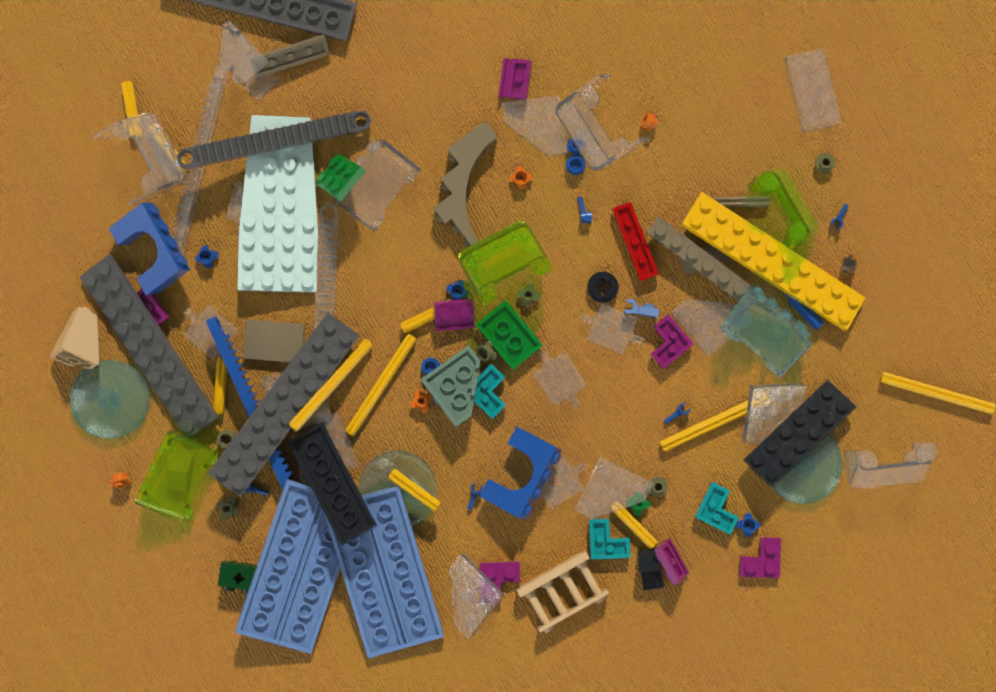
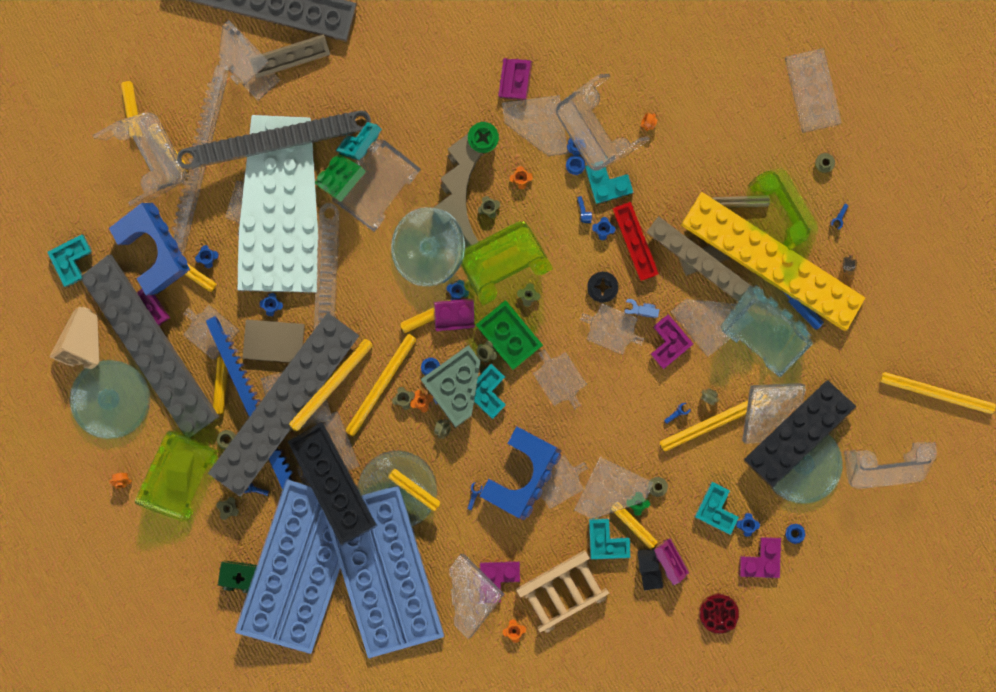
none -> teal plate [47,234,93,287]
none -> yellow axle [184,264,217,292]
none -> blue plate [260,293,283,317]
none -> teal plate [336,122,382,160]
none -> clear light blue dish [391,207,465,286]
none -> olive plate [392,387,415,410]
none -> olive plate [434,419,451,439]
none -> green gear [468,122,499,154]
none -> olive plate [478,196,500,219]
none -> orange plate [503,619,526,643]
none -> teal plate [585,161,634,204]
none -> blue plate [592,217,615,240]
none -> dark red tile [699,593,739,634]
none -> olive plate [701,388,720,405]
none -> blue plate [785,524,805,544]

